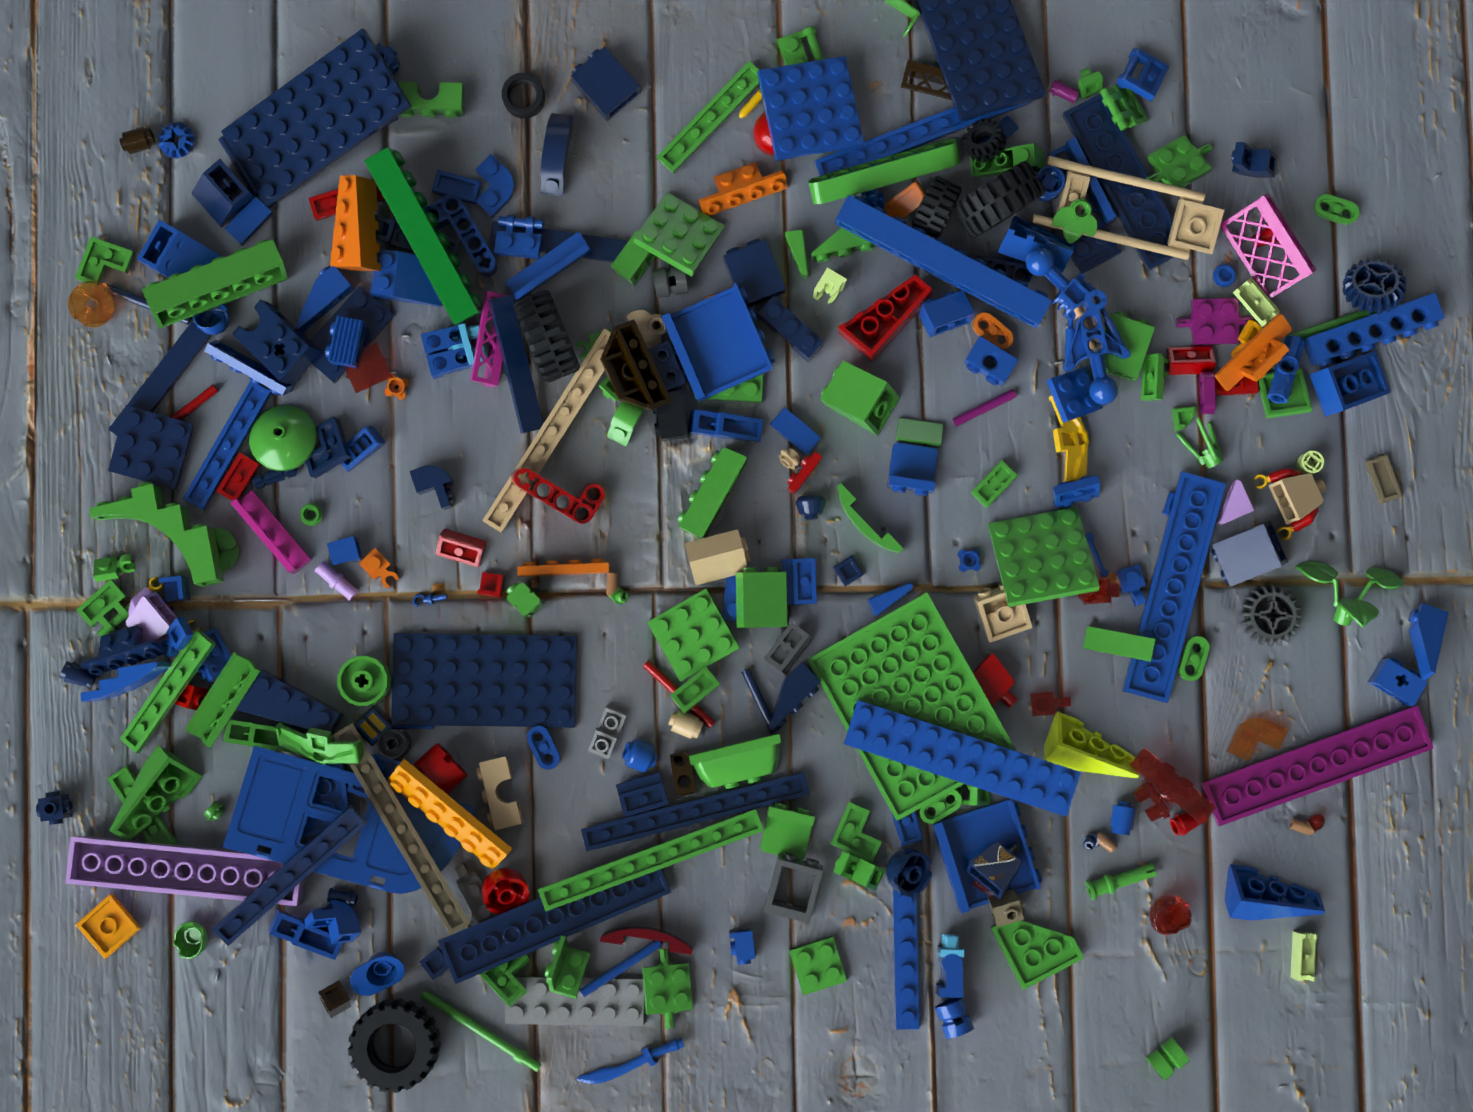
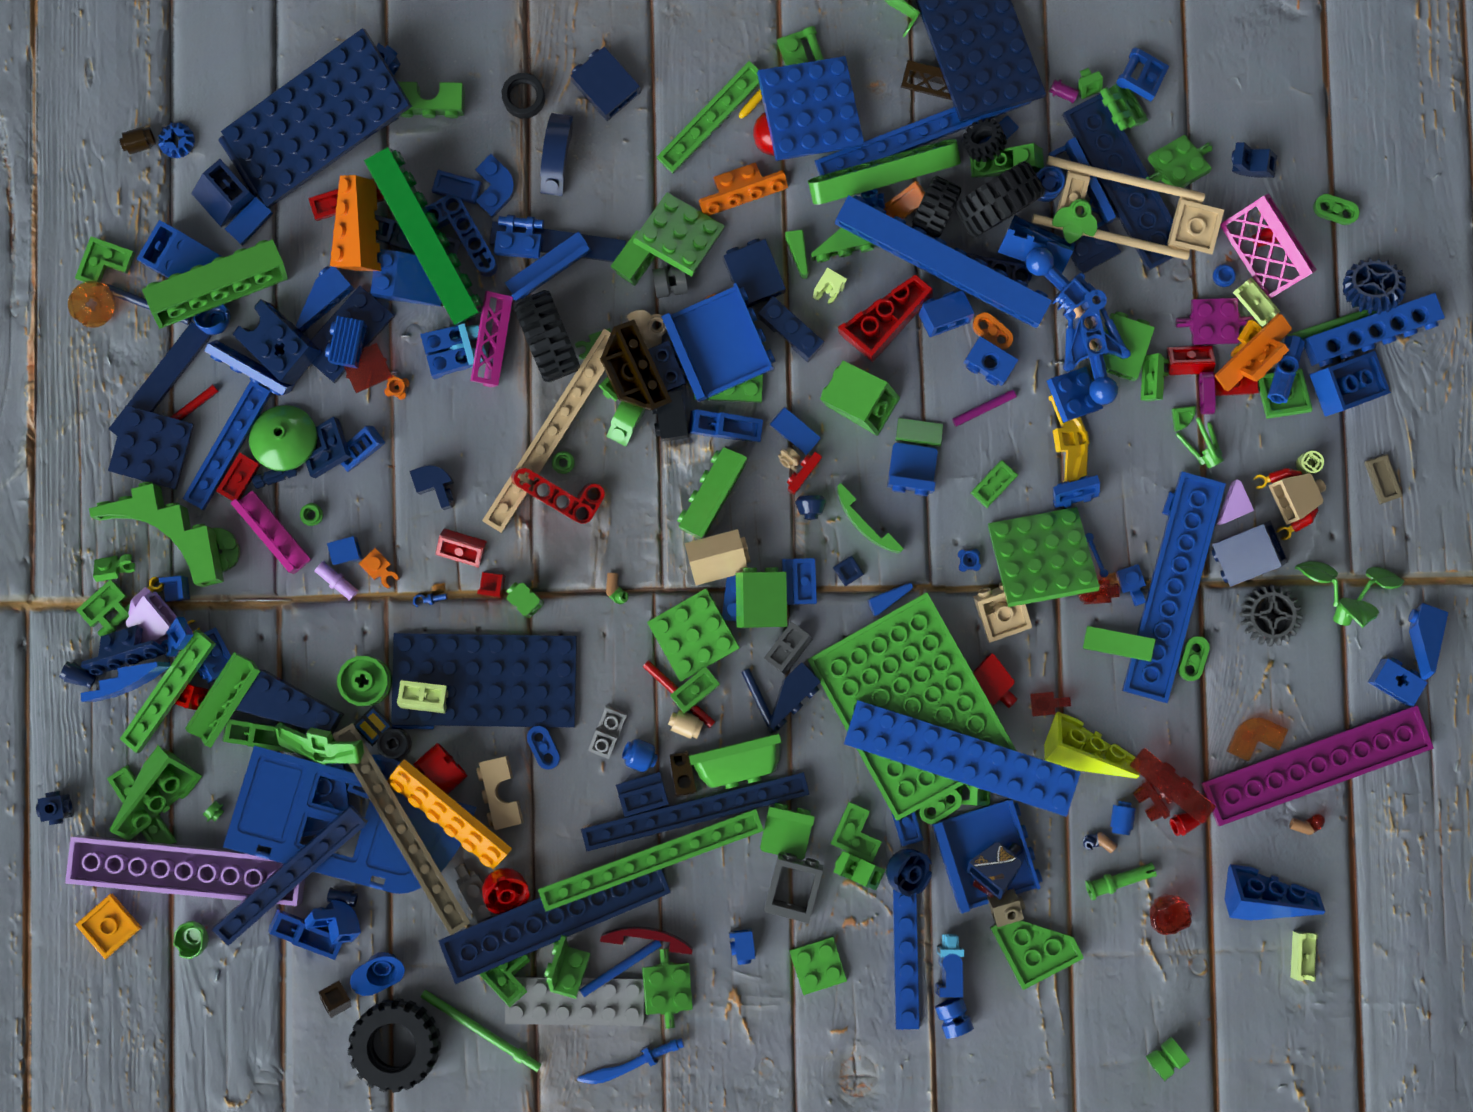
dark blue plate [419,947,448,980] -> none
dark blue tile [488,295,543,434] -> none
orange plate [517,559,610,577] -> none
none -> yellowish green hinge [397,680,448,714]
none -> bright green plate [552,451,575,474]

